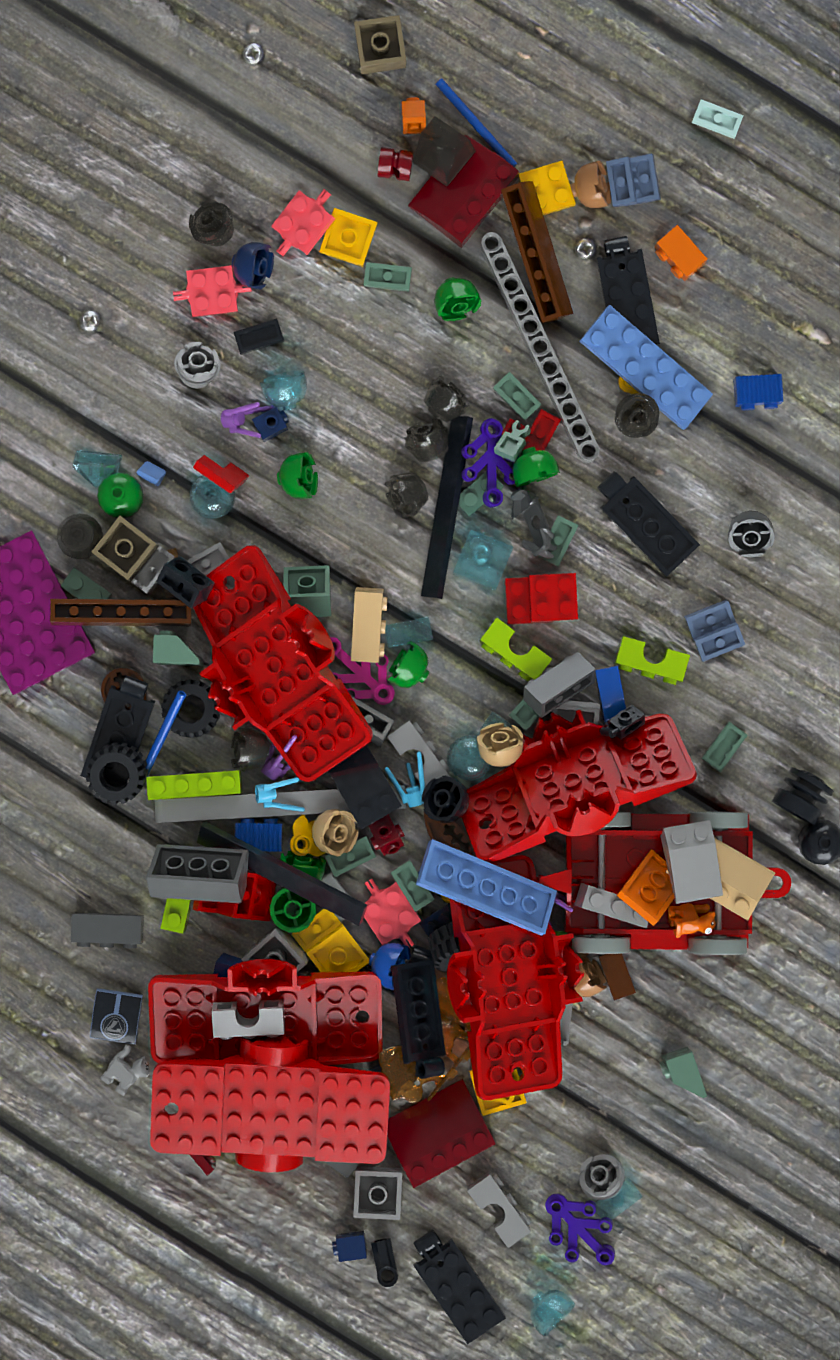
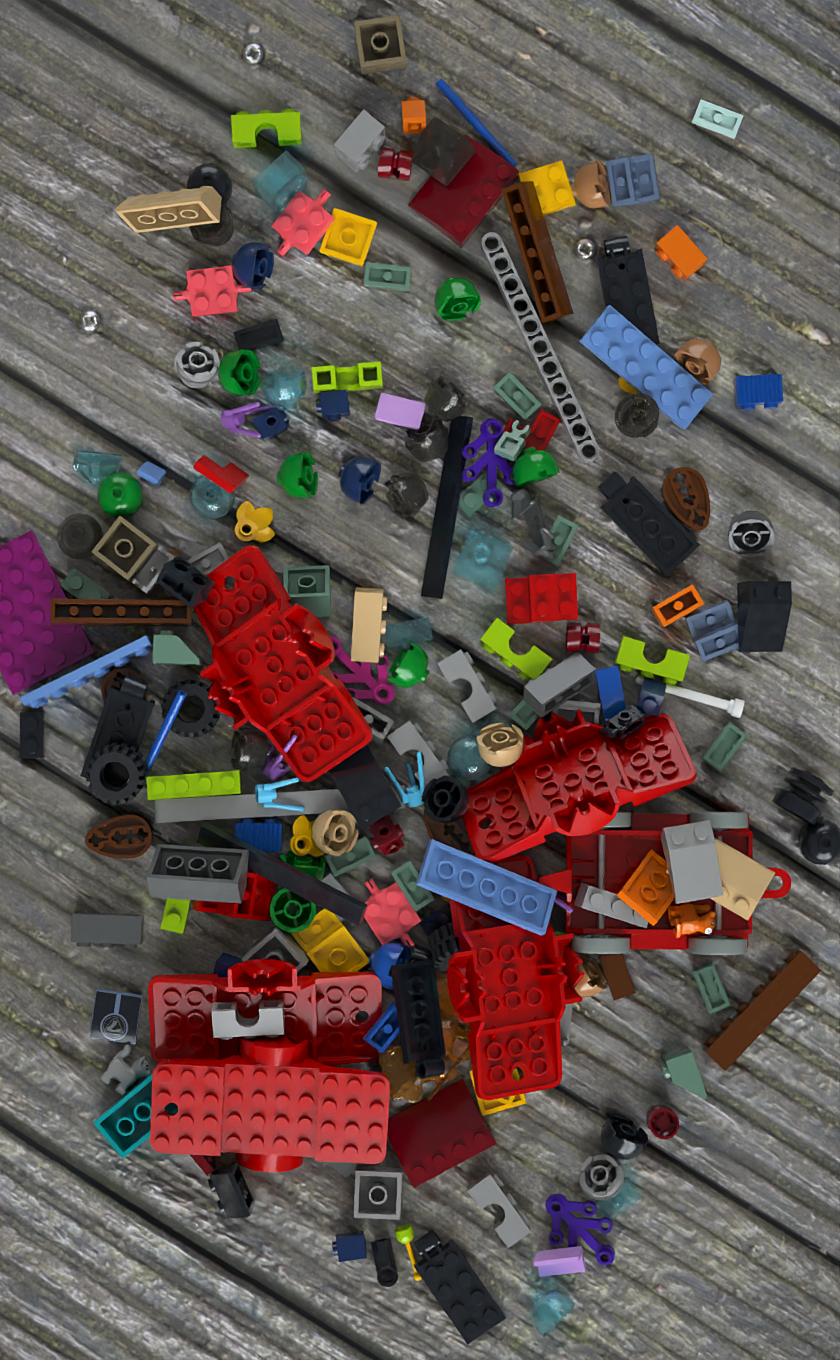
none -> medium blue plate [20,636,153,709]
none -> black plate [20,712,45,758]
none -> reddish brown piece [85,814,153,859]
none -> teal brick [93,1059,179,1159]
none -> tan slope [116,186,222,233]
none -> black cylinder [187,163,233,208]
none -> black slope [208,1161,255,1218]
none -> green cylinder [218,349,261,396]
none -> lime arch [231,109,302,148]
none -> yellow plate [234,501,275,543]
none -> clear light blue brick [253,150,308,212]
none -> lime arch [312,361,383,394]
none -> dark blue brick [316,390,350,422]
none -> light grey brick [334,109,386,173]
none -> dark blue cylinder [338,457,381,504]
none -> blue brick [363,1001,399,1053]
none -> lavender panel [375,393,426,430]
none -> lime hinge [394,1224,422,1281]
none -> light grey arch [437,650,498,723]
none -> lavender panel [533,1246,586,1277]
none -> dark red wheel [566,622,600,653]
none -> black cylinder [601,1115,649,1160]
none -> white piece [635,676,745,718]
none -> dark blue brick [636,677,667,716]
none -> dark red wheel [646,1105,679,1139]
none -> orange brick [650,584,704,629]
none -> reddish brown piece [661,467,710,531]
none -> medium nougat cylinder [674,339,721,385]
none -> sand green plate [692,962,731,1014]
none -> reddish brown brick [702,949,821,1071]
none -> black slope [737,581,792,652]

